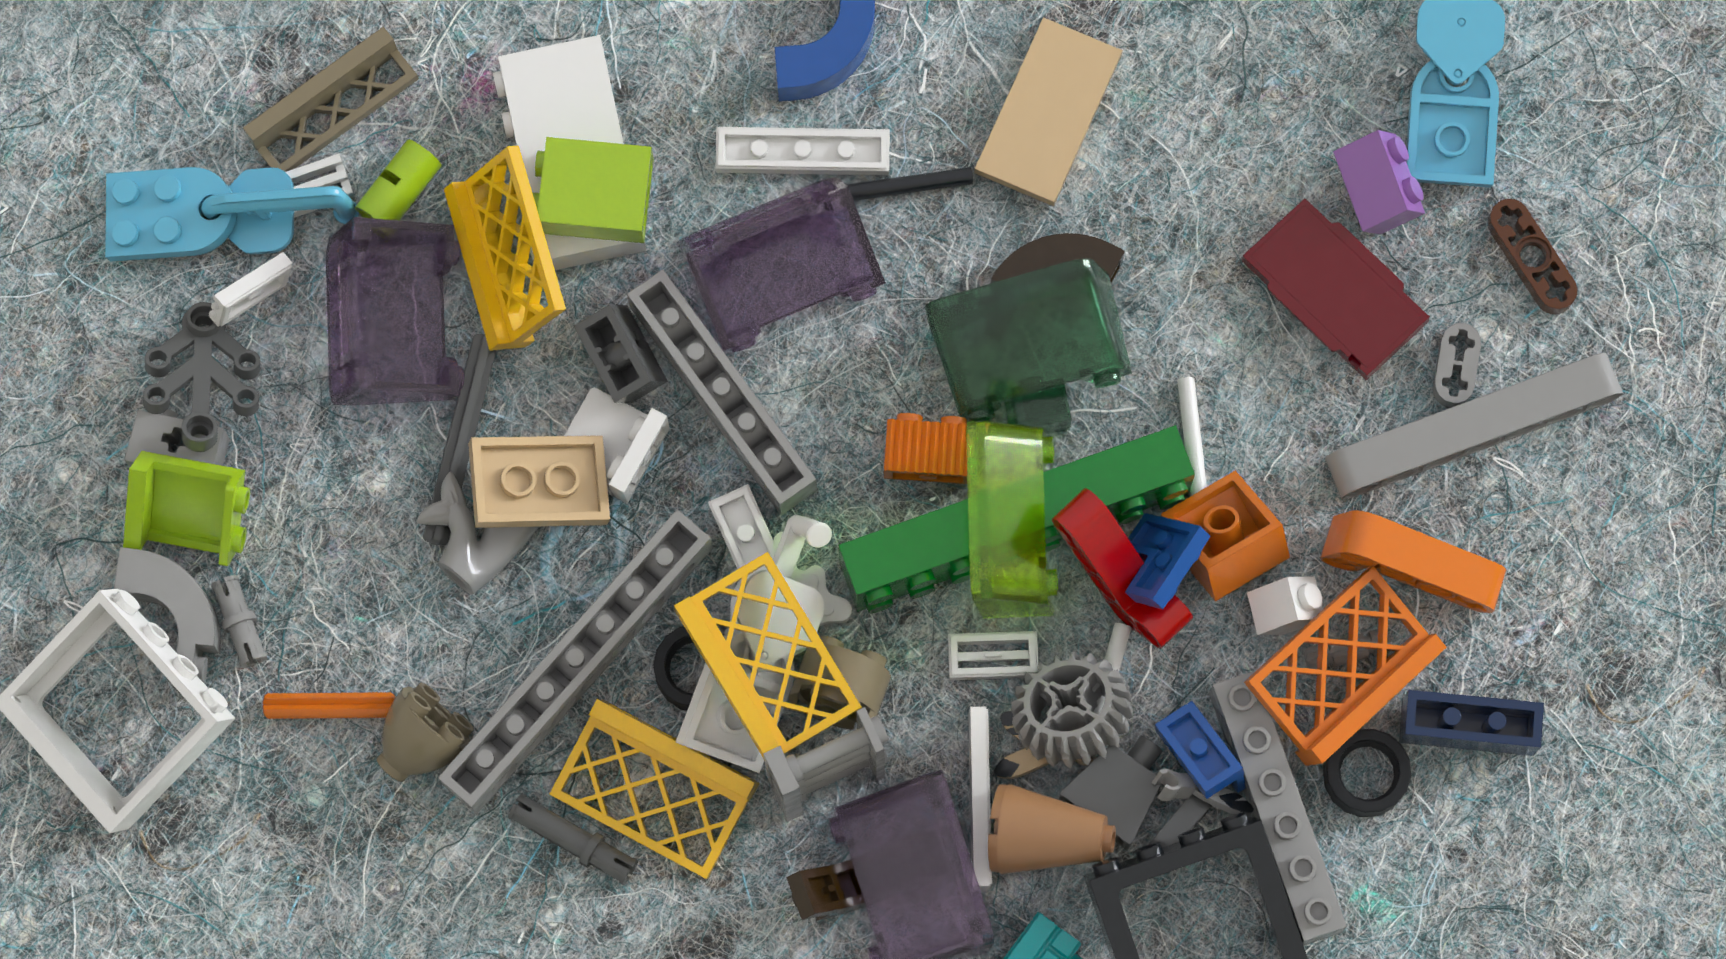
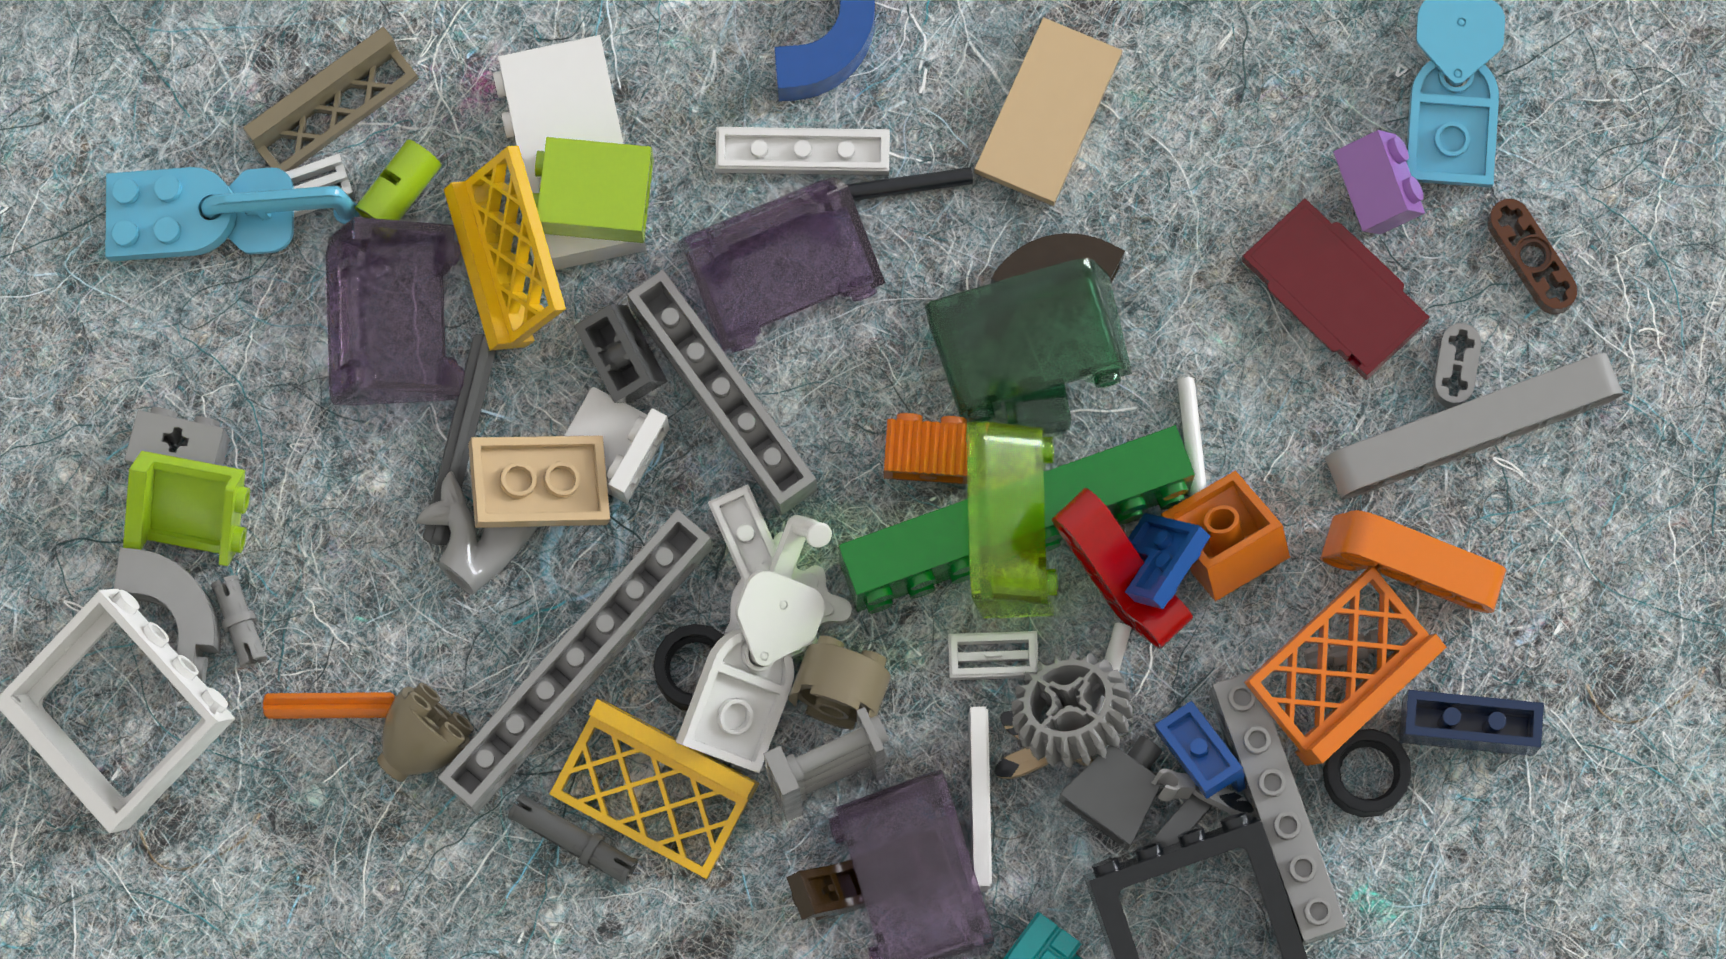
dark grey plant [143,302,260,452] -> none
white tile [209,252,293,327] -> none
yellow fence [674,552,862,761] -> none
medium nougat cone [988,784,1116,874] -> none
white brick [1247,576,1323,635] -> none

